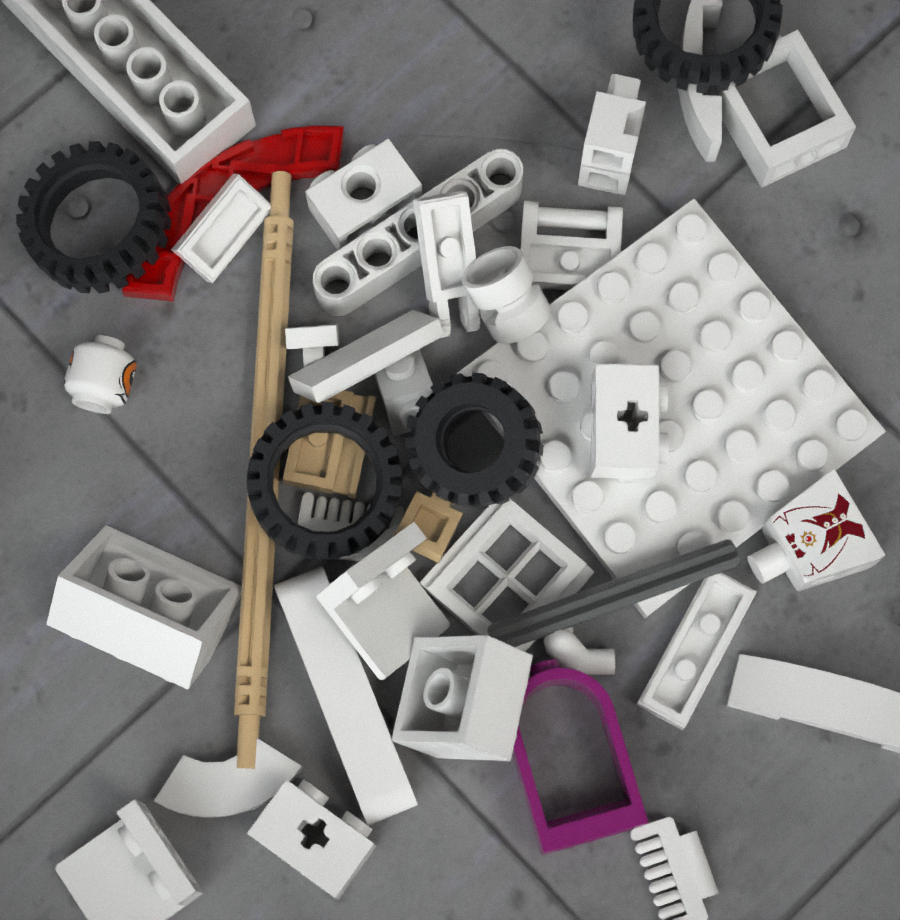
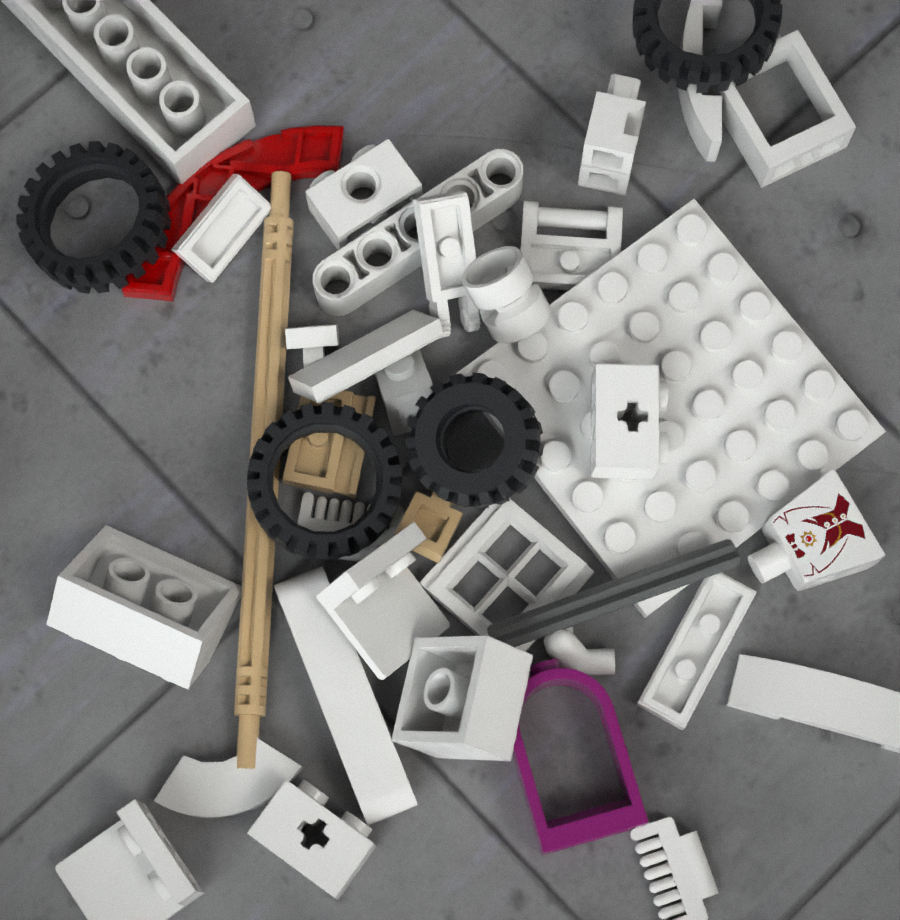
white head [64,335,137,414] -> none

